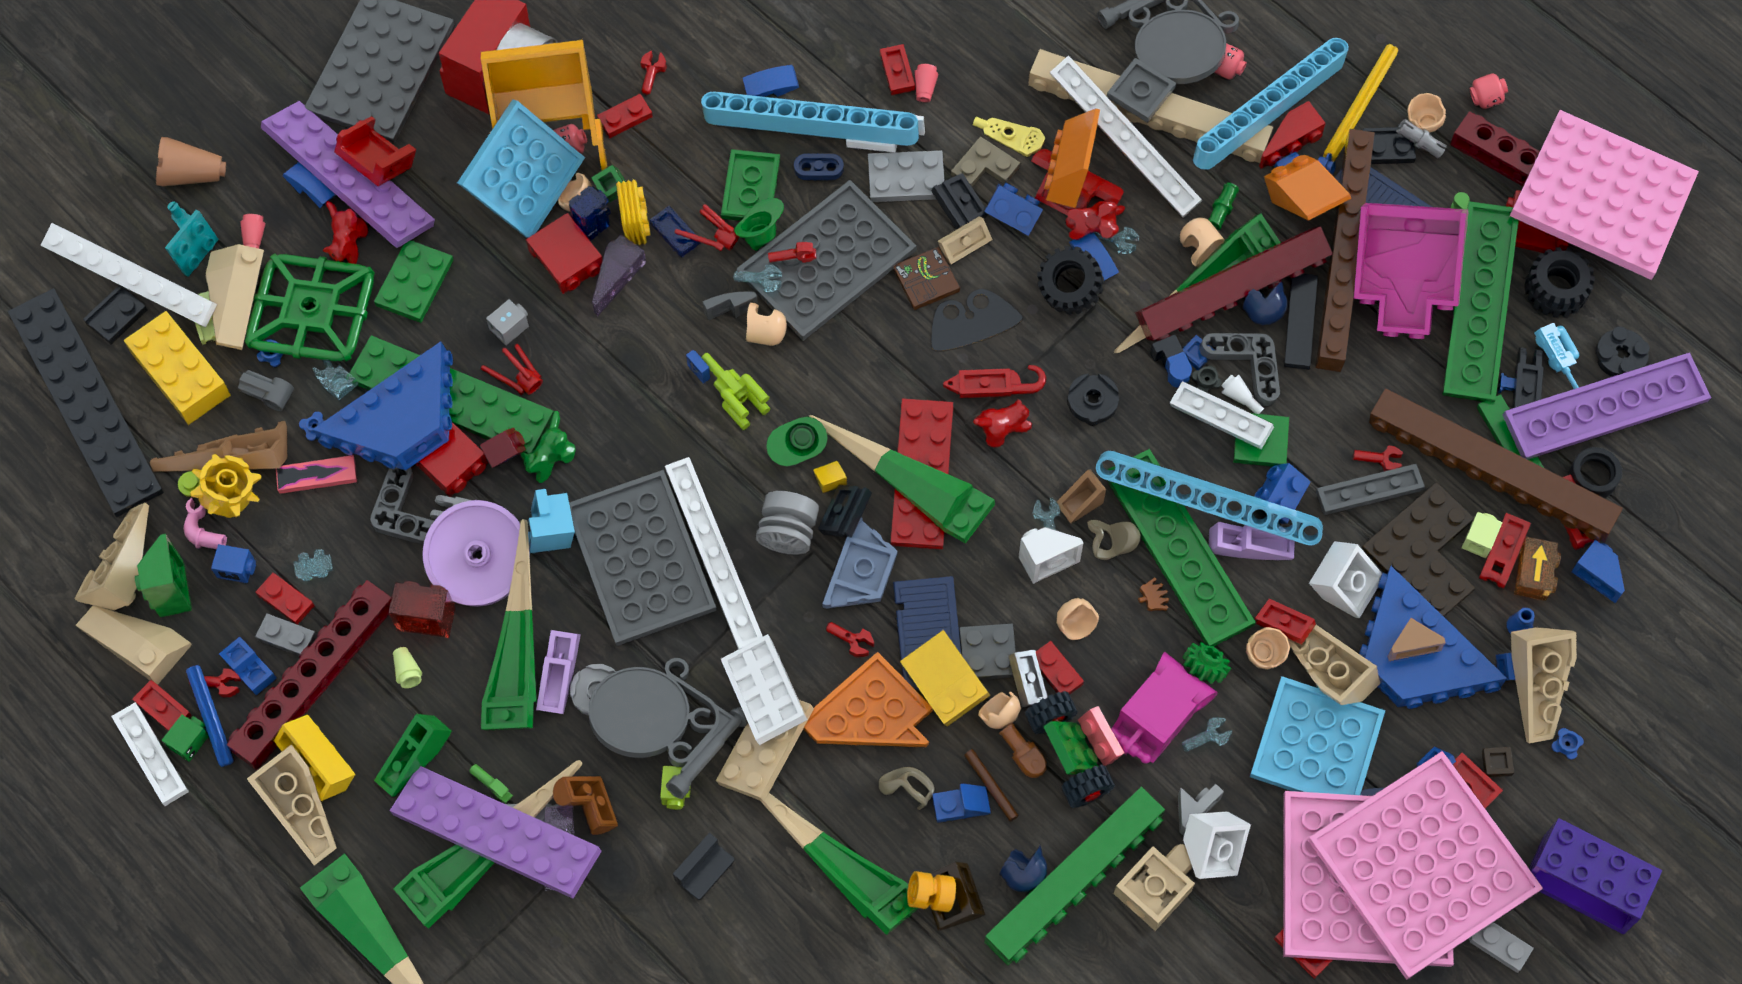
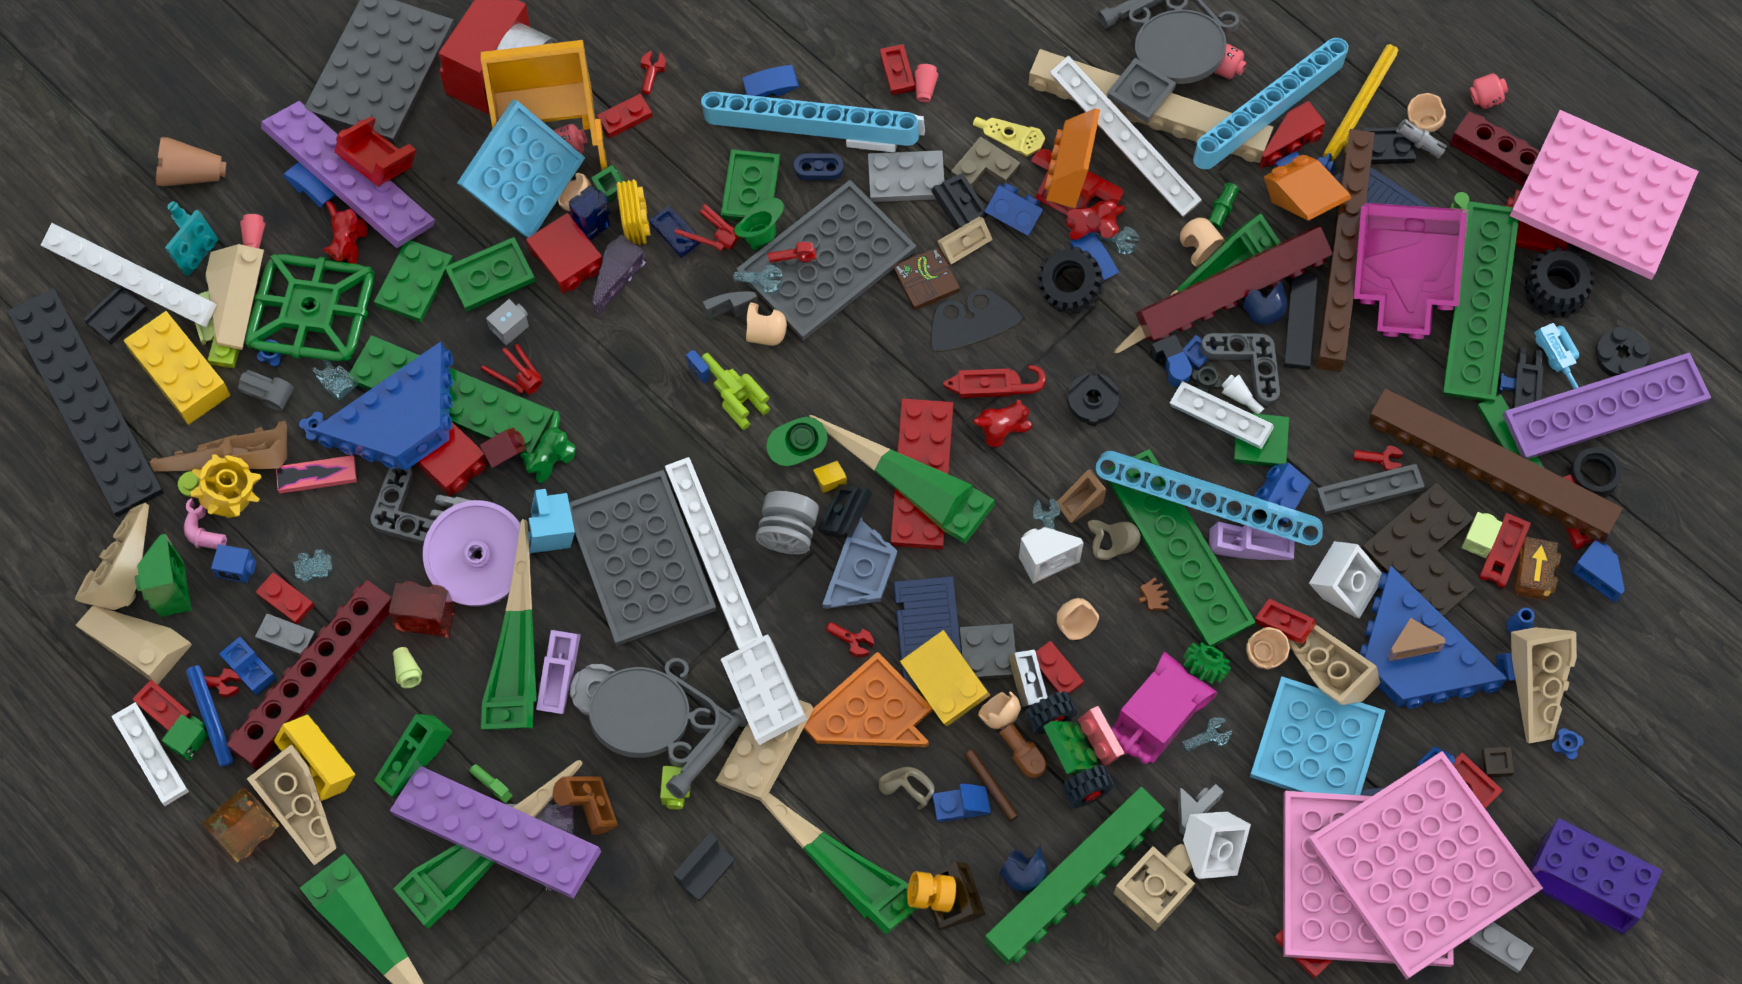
none -> clear orange slope [201,787,279,862]
none -> lime plate [208,338,240,368]
none -> green plate [445,237,536,312]

